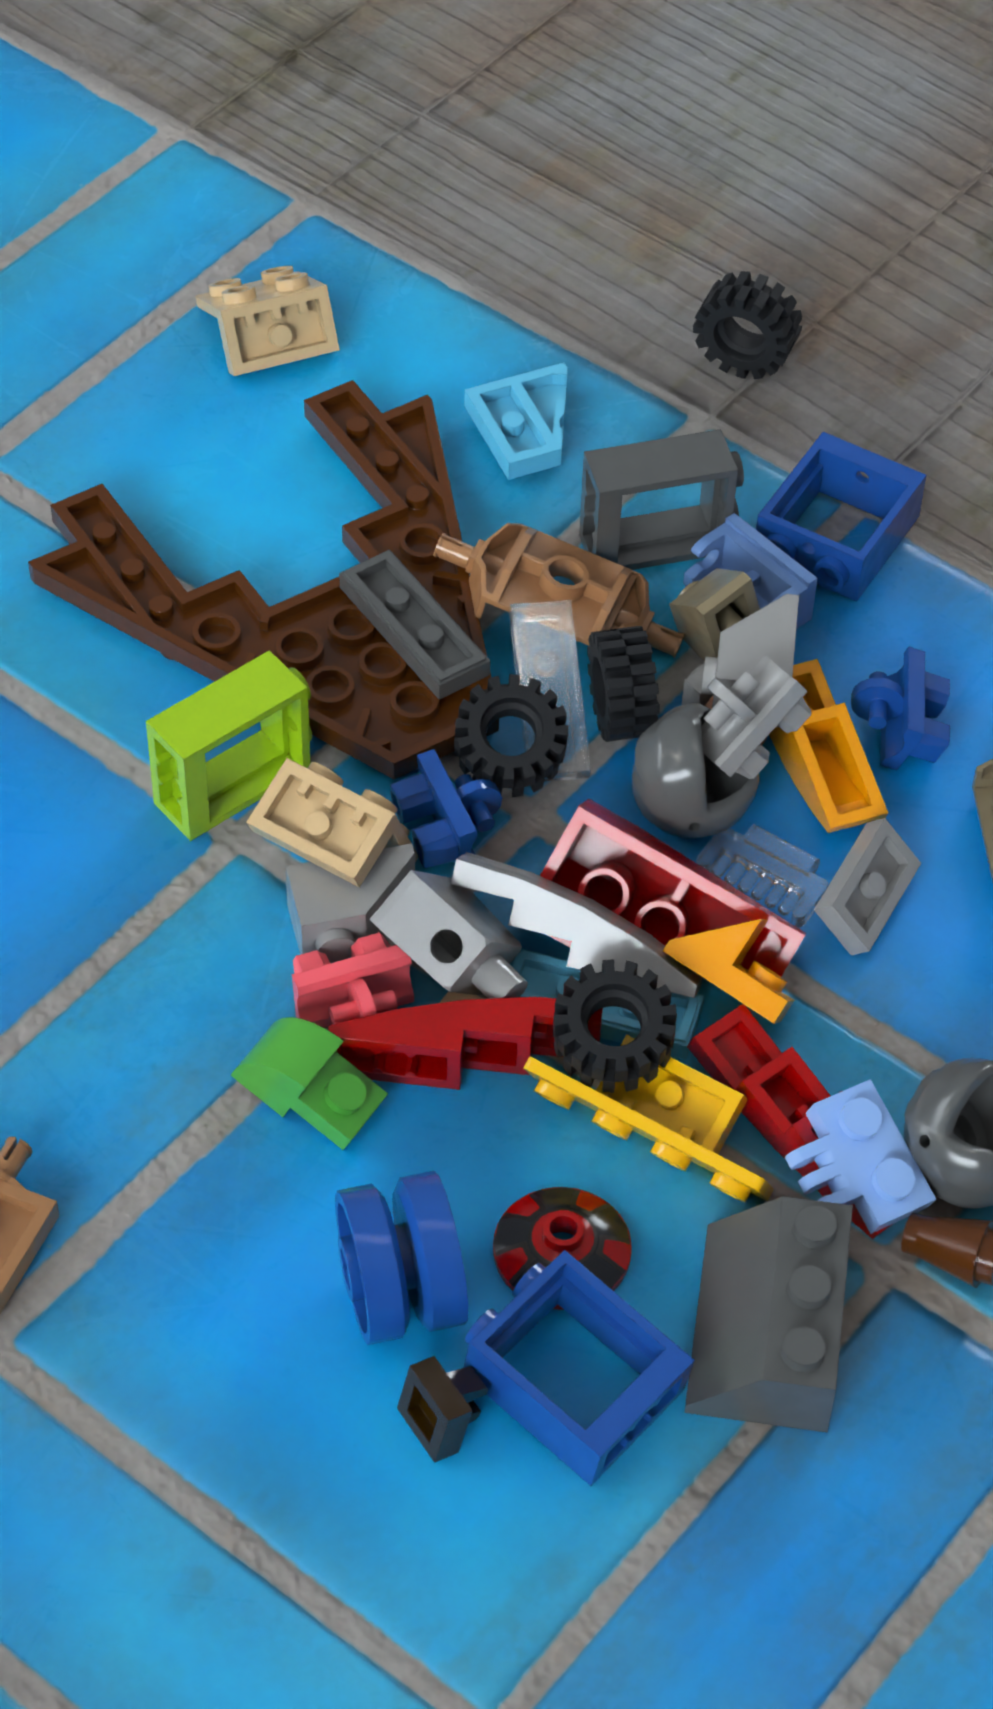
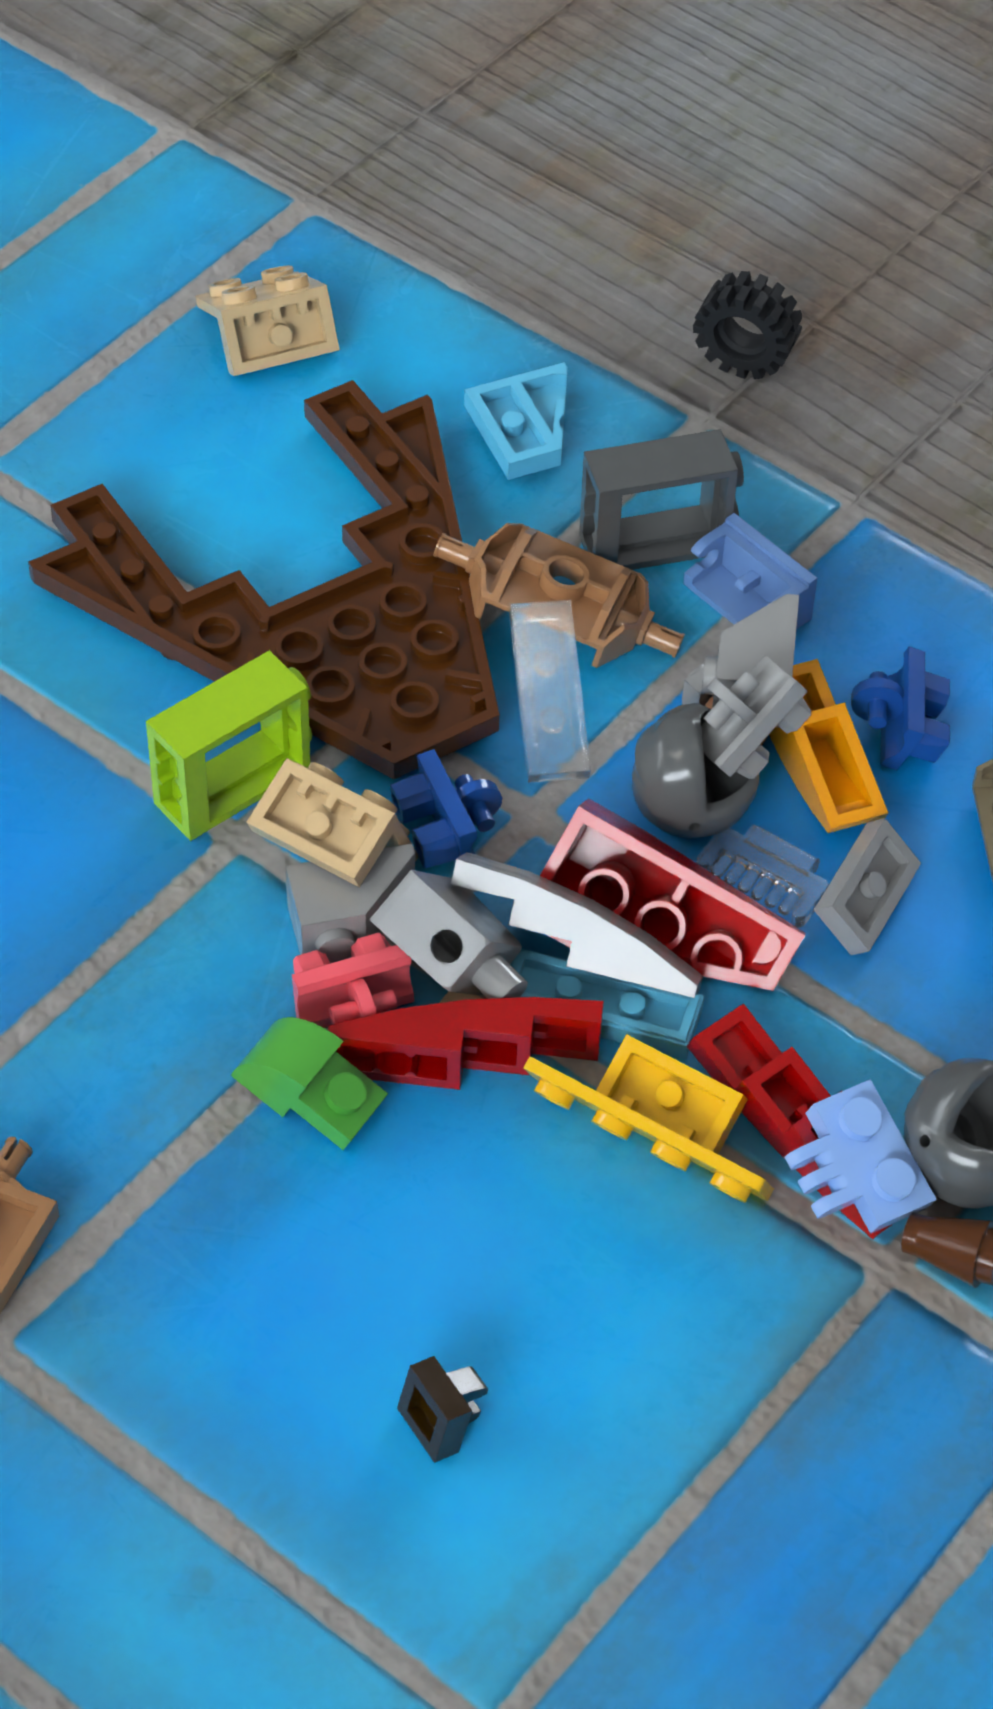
blue wheel [335,1171,468,1346] -> none
dark grey tile [339,549,490,700] -> none
black tyre [454,674,568,797] -> none
blue window [463,1250,695,1486] -> none
dish [493,1187,632,1310] -> none
black tyre [553,959,677,1093] -> none
black tyre [587,626,660,742] -> none
light orange slope [663,919,795,1024] -> none
dark tan slope [669,568,760,662] -> none
dark grey slope [684,1196,853,1433] -> none
blue window [756,432,927,602] -> none

